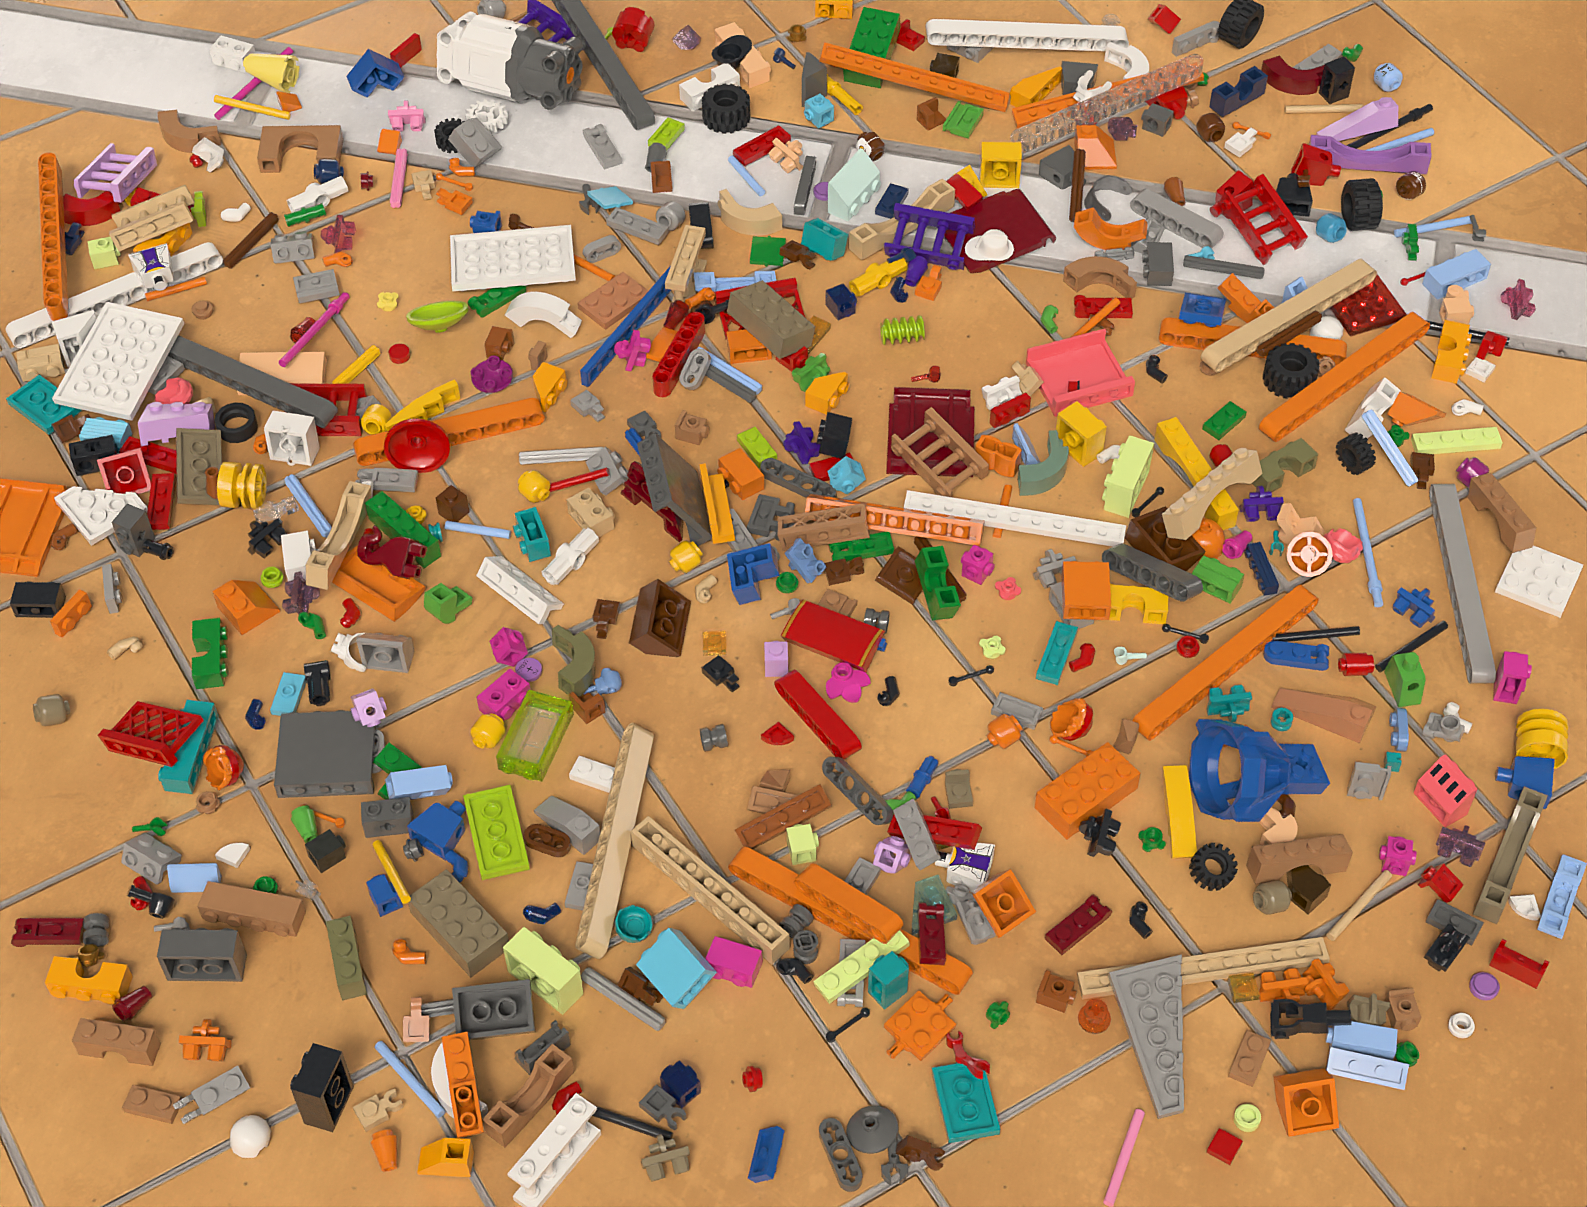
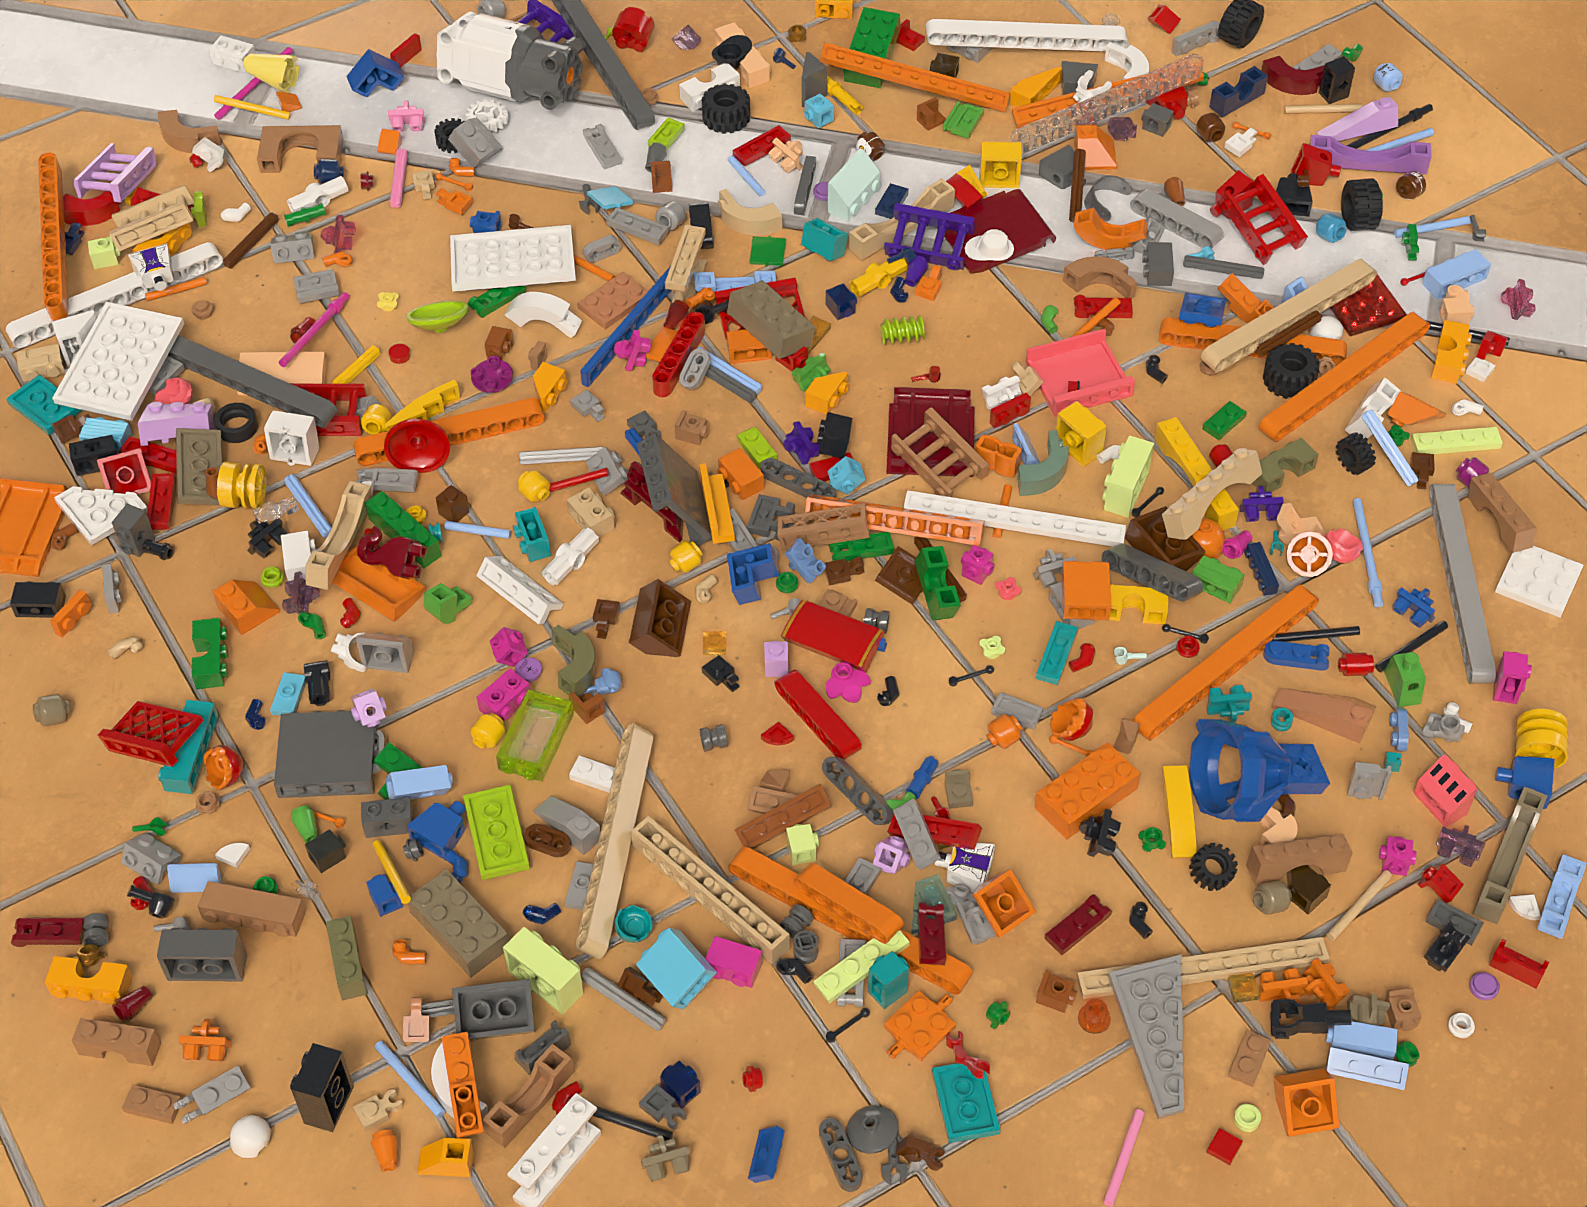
reddish brown plate [779,240,816,269] -> none
none -> medium nougat plate [641,88,658,106]

